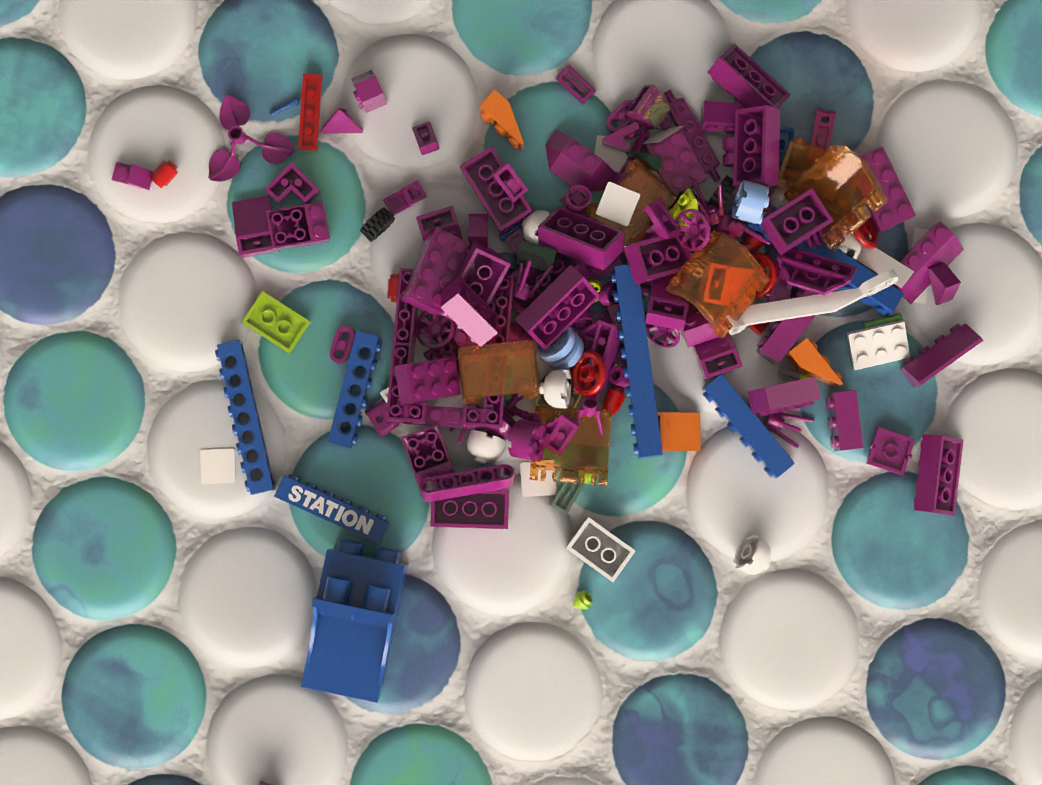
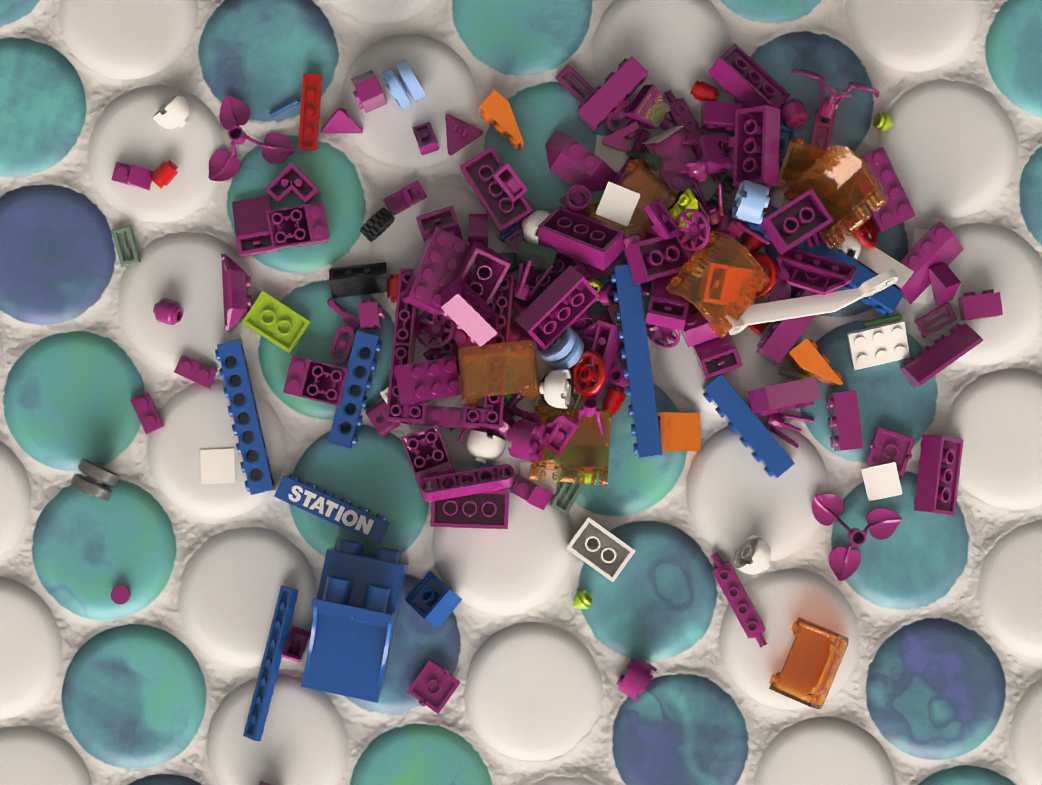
none -> flat silver wheel [70,458,121,501]
none -> magenta tile [111,585,131,605]
none -> sand green tile [112,225,141,267]
none -> magenta plate [130,392,164,434]
none -> white cylinder [152,92,190,129]
none -> magenta head [153,298,183,325]
none -> magenta plate [174,355,218,389]
none -> magenta wedge [221,254,252,332]
none -> blue plate [243,586,299,741]
none -> magenta slope [281,626,311,663]
none -> magenta slope [283,355,349,407]
none -> magenta piece [327,298,360,332]
none -> black panel [329,262,388,298]
none -> magenta brick [358,299,385,330]
none -> light blue wheel [381,60,425,110]
none -> blue slope [405,571,463,629]
none -> magenta plate [407,660,461,714]
none -> magenta piece [445,114,483,156]
none -> magenta slope [510,475,553,510]
none -> magenta brick [577,56,648,133]
none -> magenta brick [616,656,657,702]
none -> magenta tile [623,233,643,246]
none -> magenta animal [680,133,733,183]
none -> red brick [690,80,720,103]
none -> magenta plate [711,552,767,648]
none -> clear orange windscreen [769,617,849,709]
none -> magenta head [780,98,808,128]
none -> magenta plant [791,69,879,119]
none -> magenta plant [812,493,902,581]
none -> white sticker [861,462,902,501]
none -> lime plate [873,112,893,132]
none -> magenta tile [914,302,957,338]
none -> magenta brick [958,289,1003,321]

